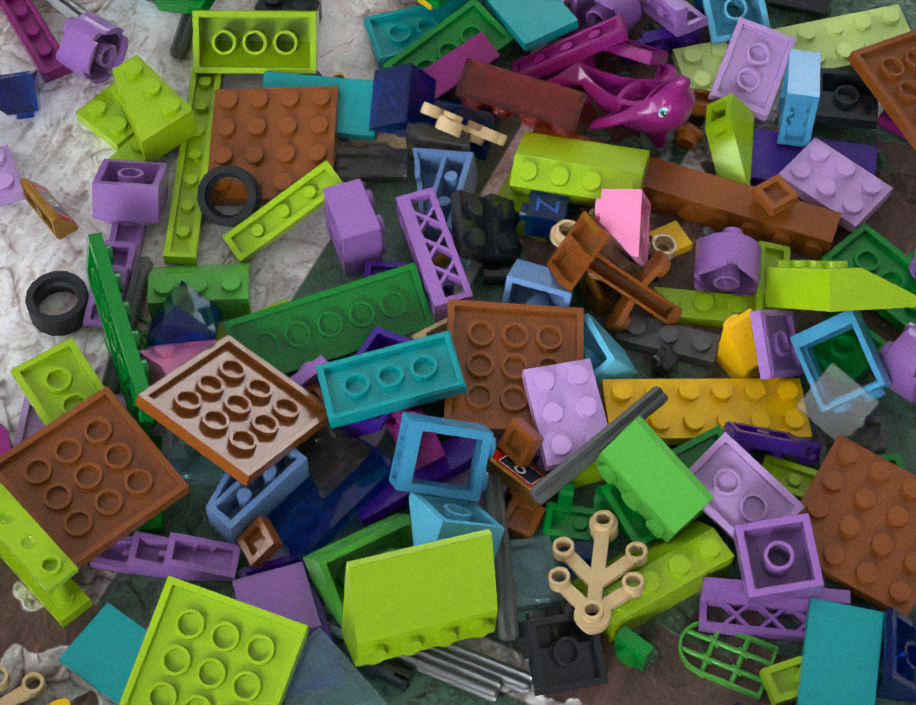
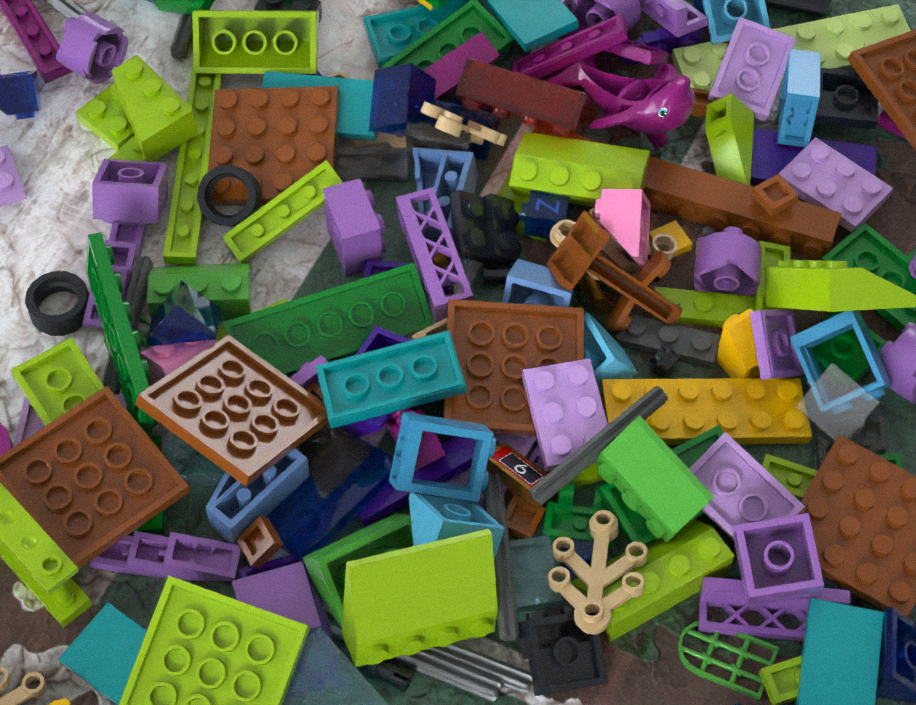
pearl gold slope [20,178,79,240] -> none
dark orange plate [497,417,544,468] -> none
green plate [613,625,654,672] -> none
dark orange plate [673,123,703,150] -> none
dark purple hinge [723,421,822,464] -> none

